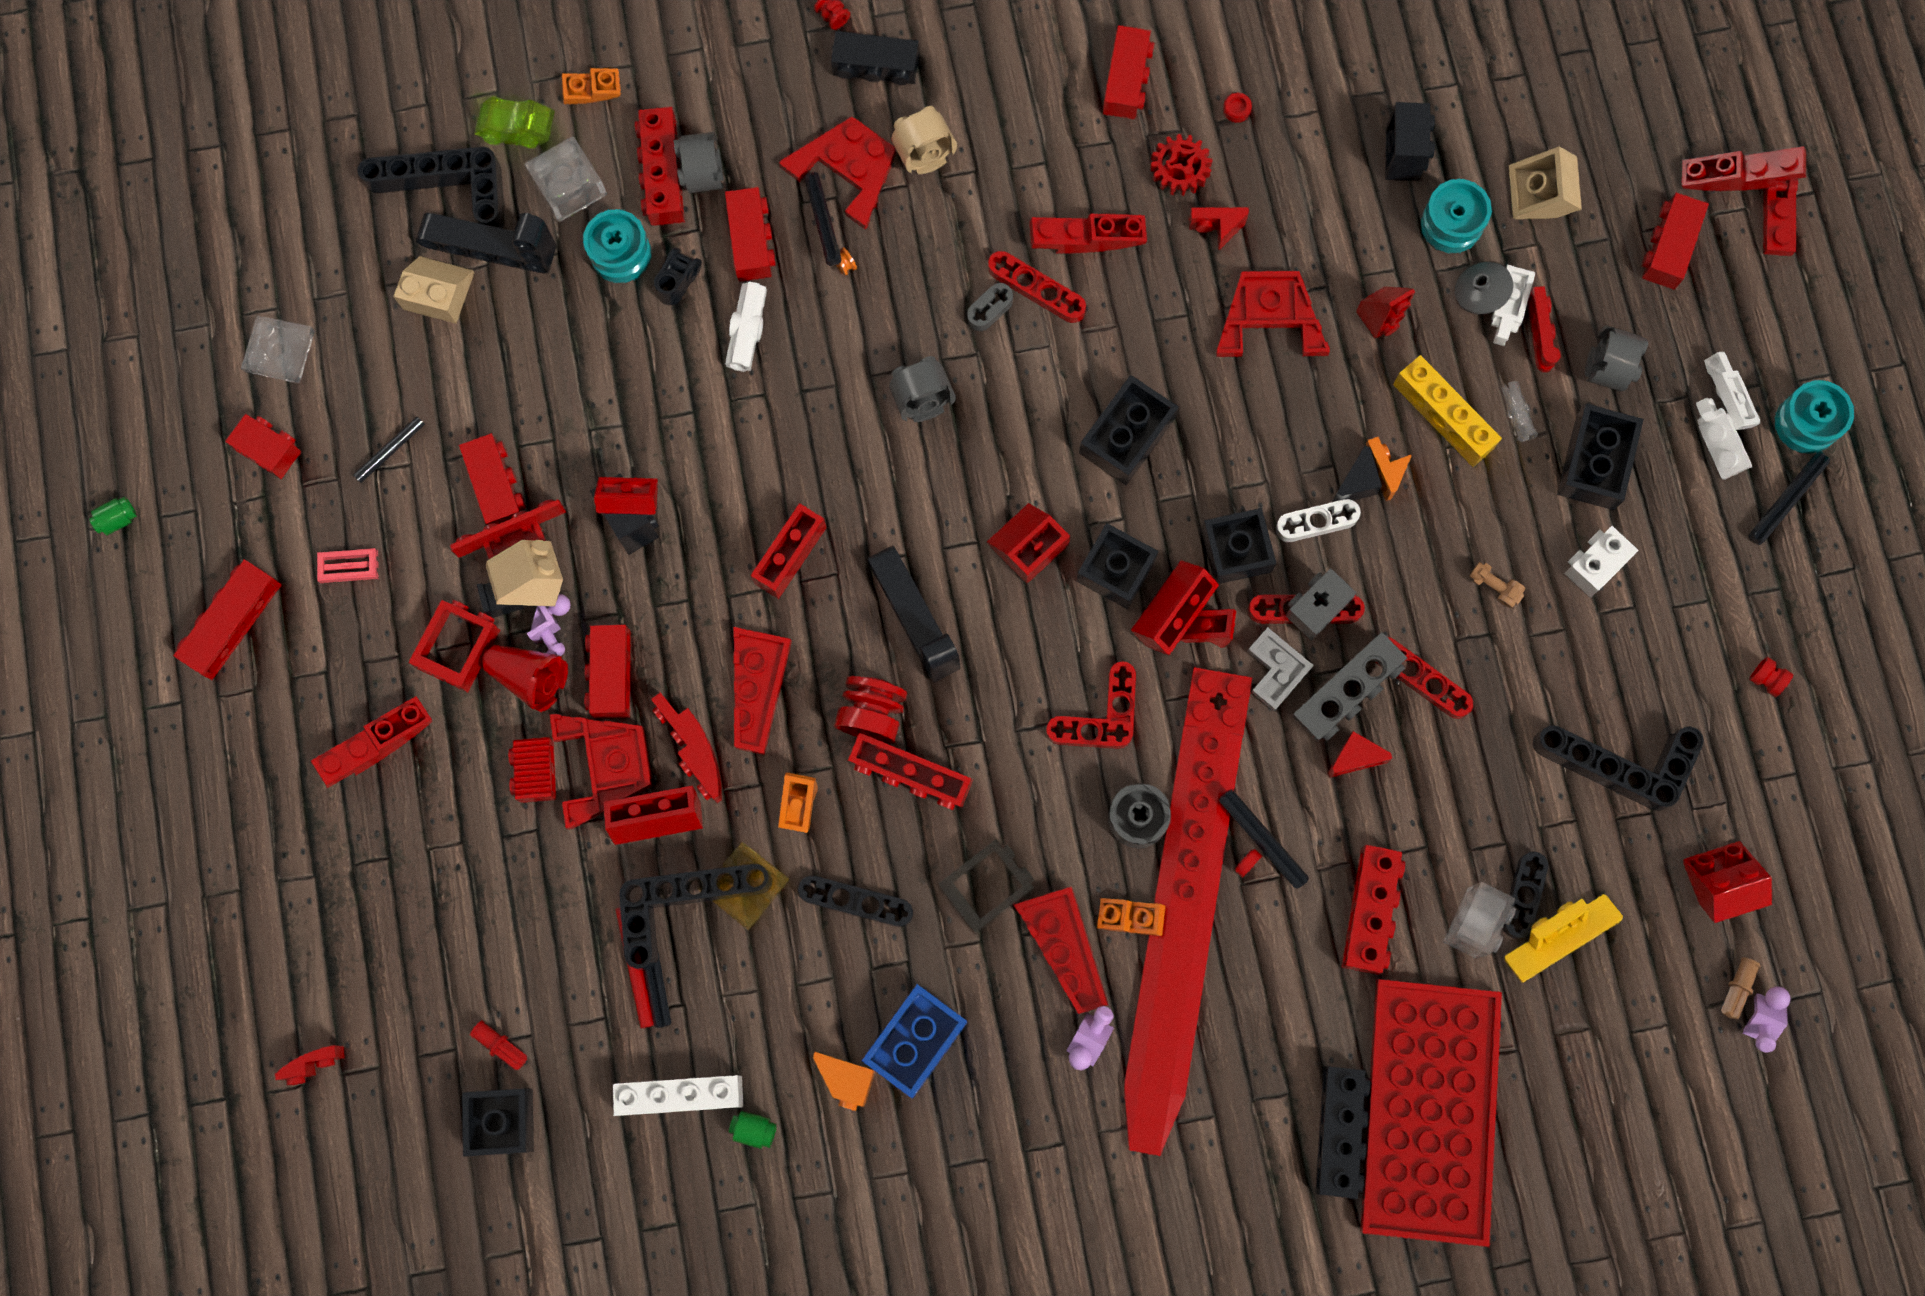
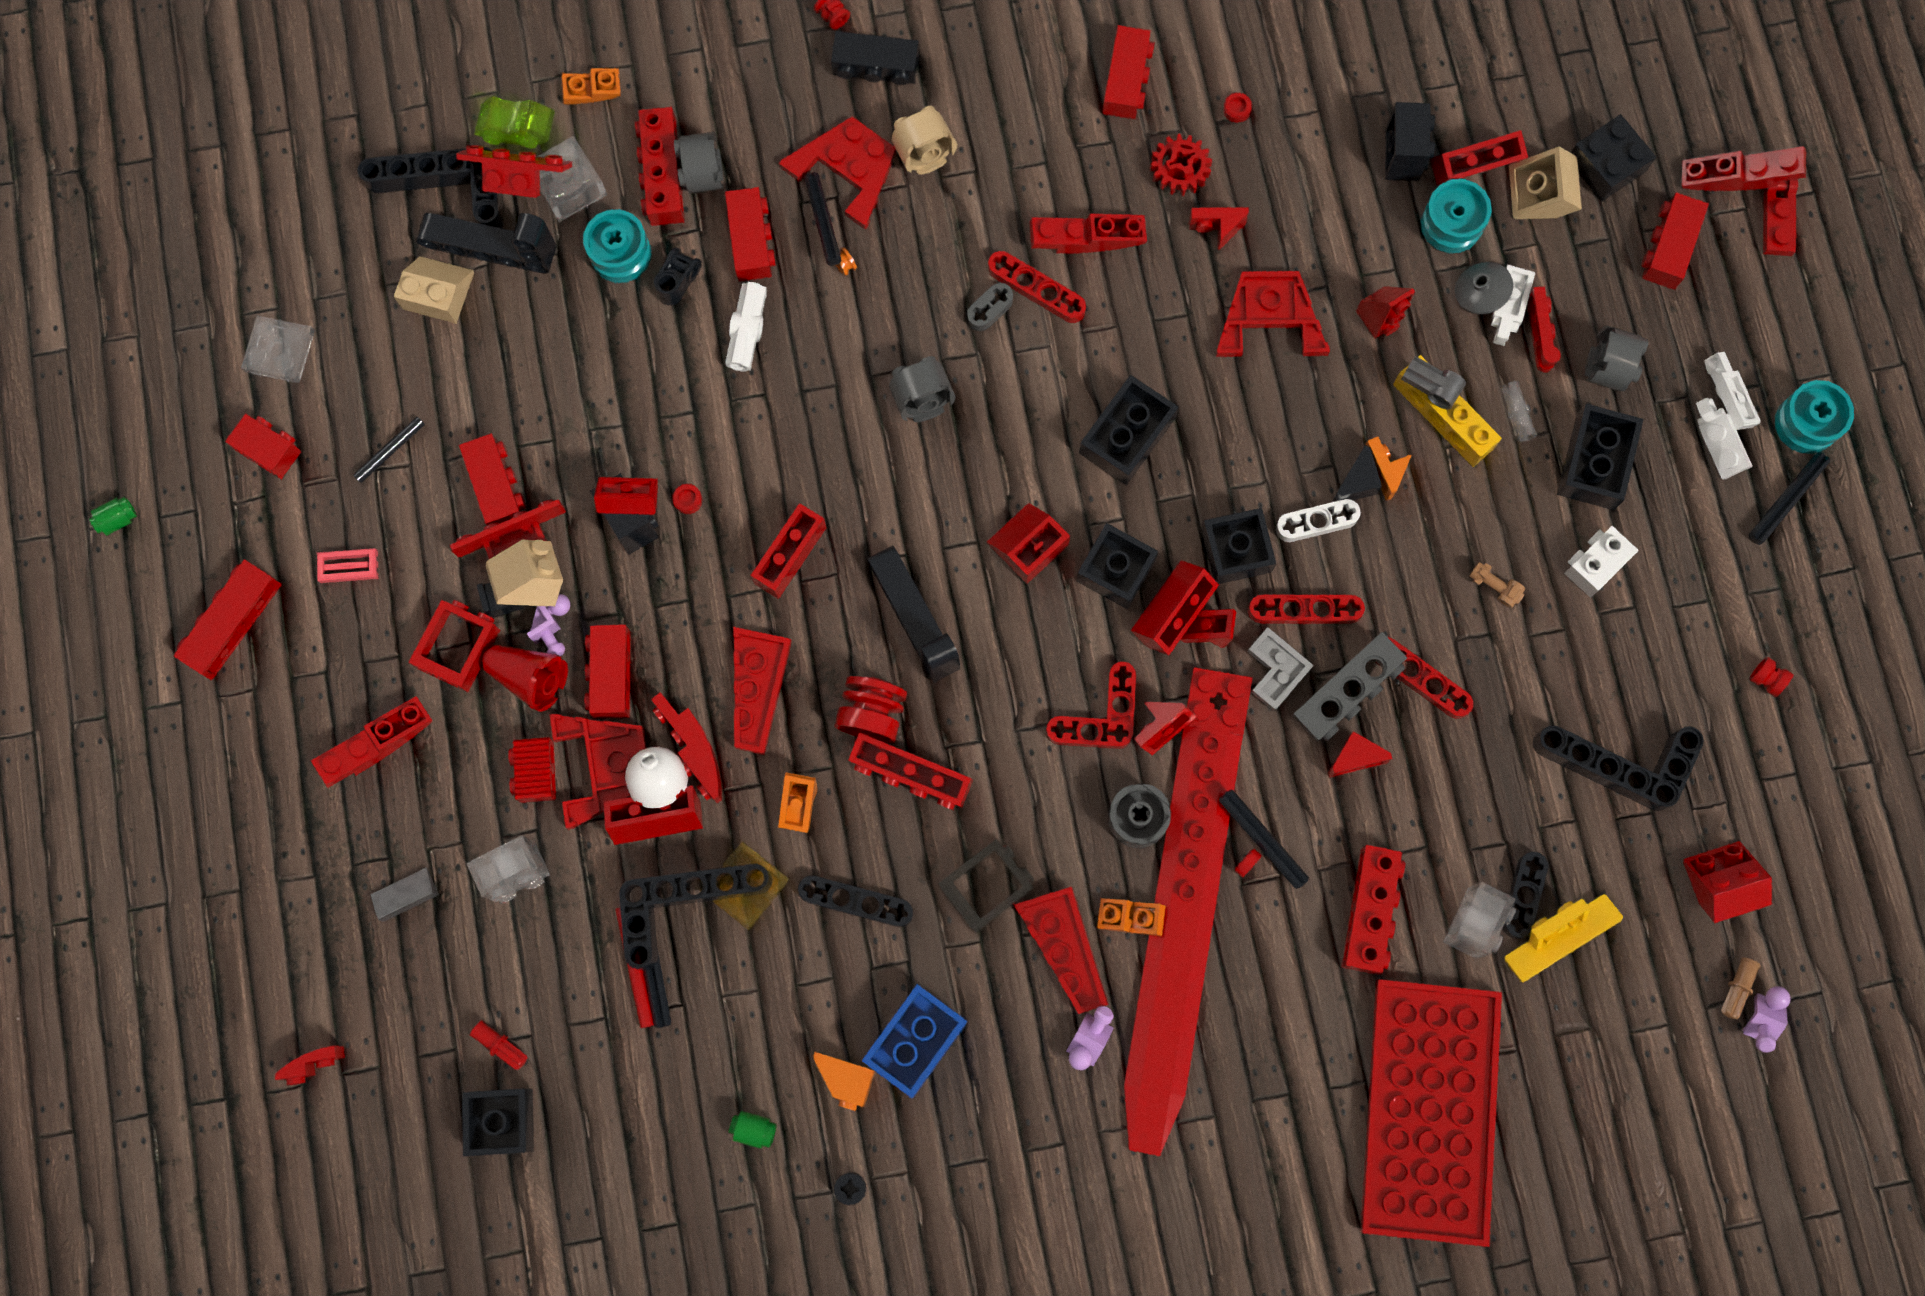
white brick [613,1075,743,1116] -> none
dark grey brick [1286,568,1357,641] -> none
black brick [1315,1066,1370,1199] -> none
none -> flat silver slope [371,868,439,922]
none -> red bracket [456,145,572,198]
none -> clear brick [466,836,550,904]
none -> white cylinder [625,747,688,808]
none -> red tile [672,484,703,514]
none -> black wheel [834,1172,867,1205]
none -> red slope [1134,702,1197,756]
none -> flat silver piece [1401,356,1466,410]
none -> red brick [1430,130,1528,186]
none -> black brick [1571,114,1656,202]

